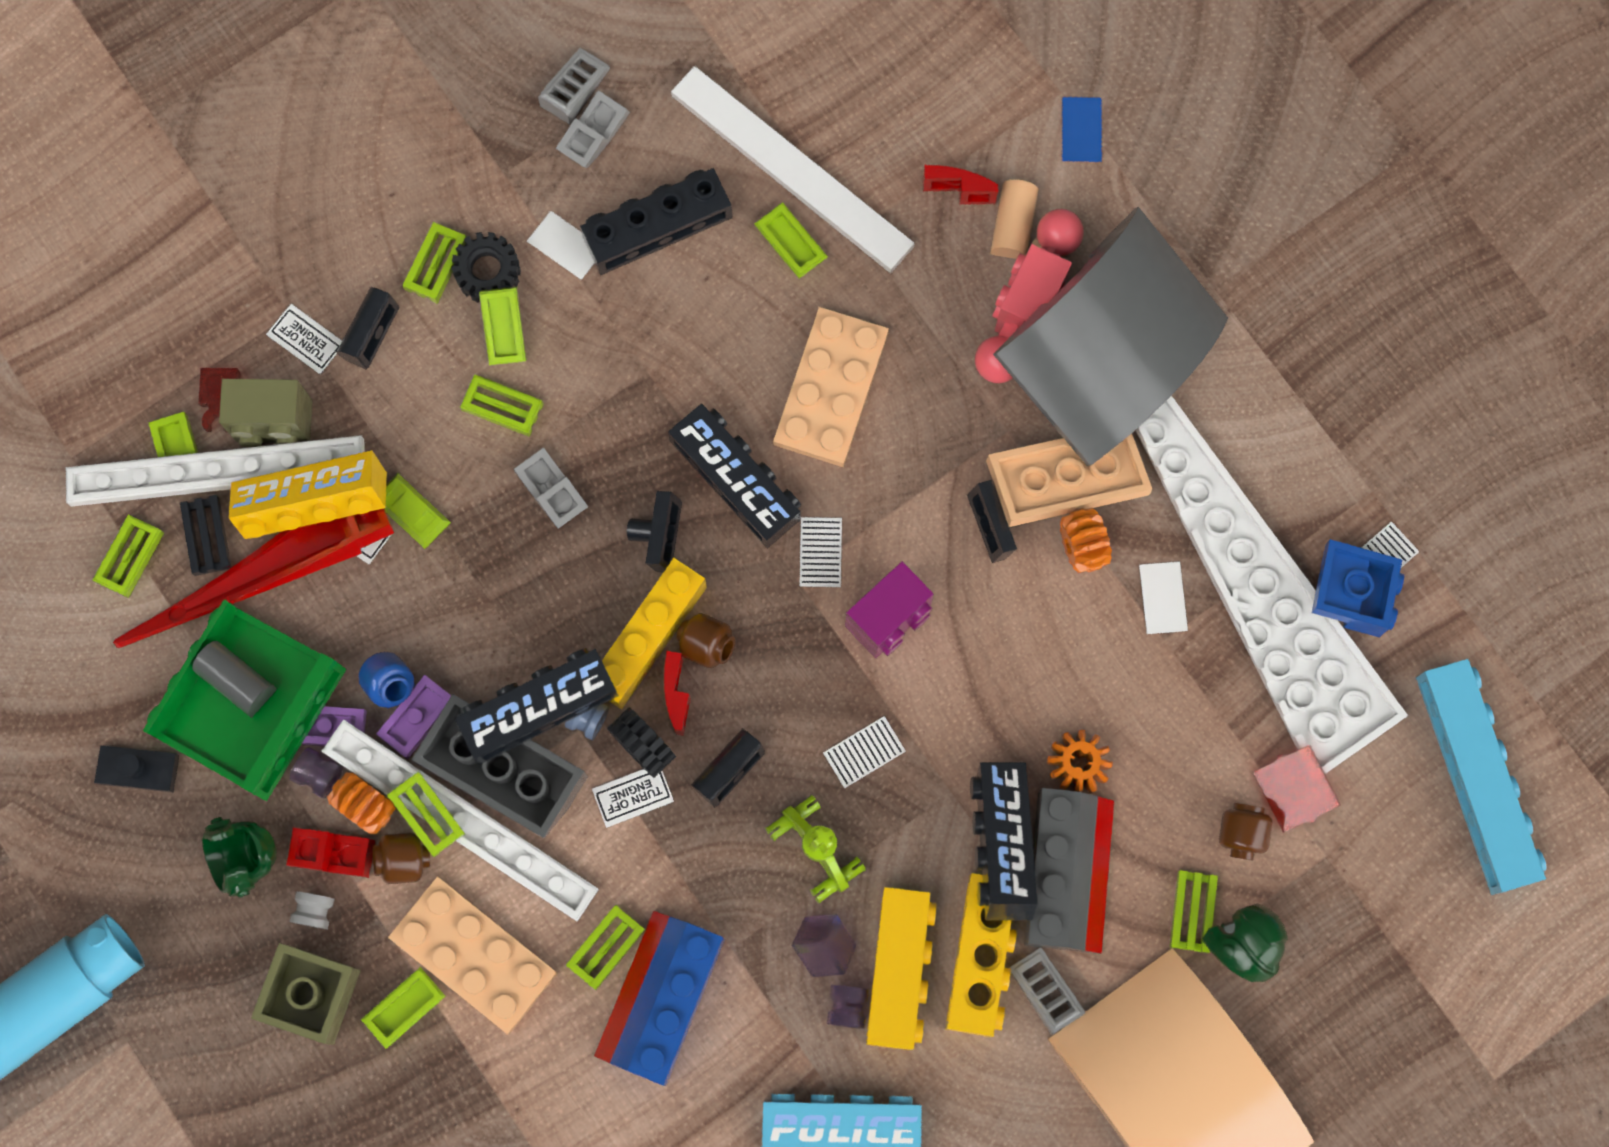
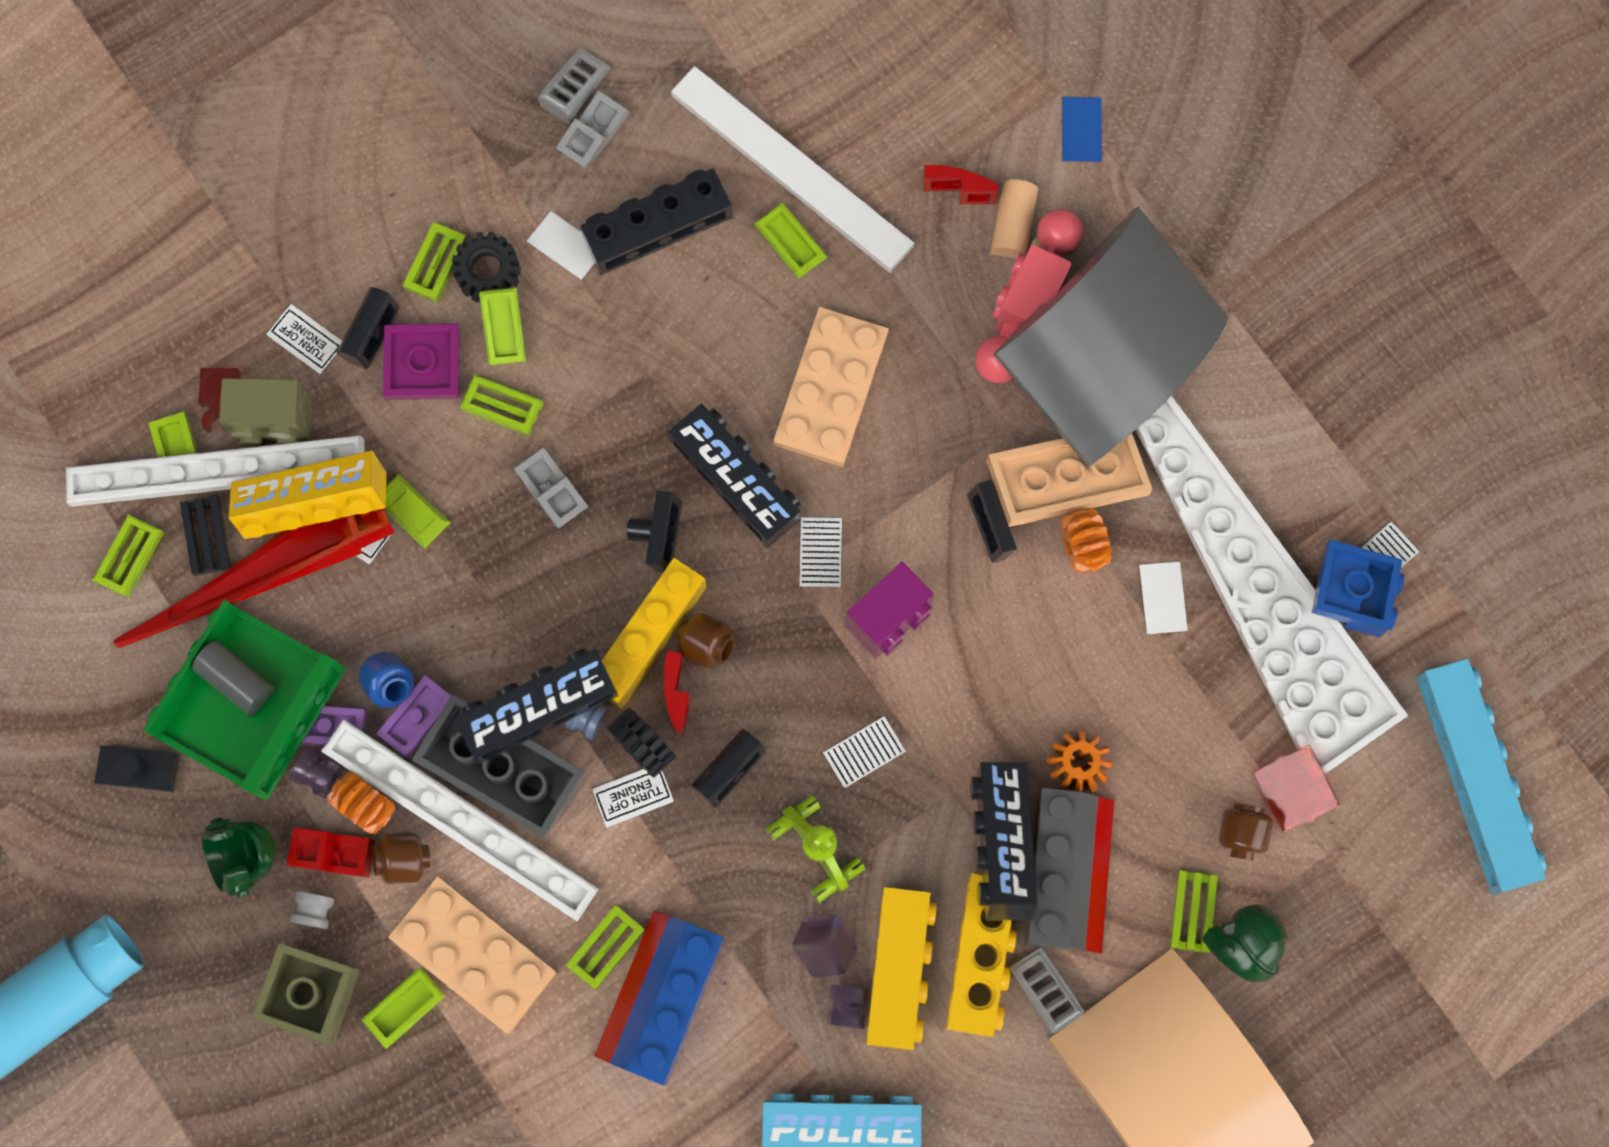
lime tile [387,771,465,857] -> none
none -> magenta plate [383,324,460,400]

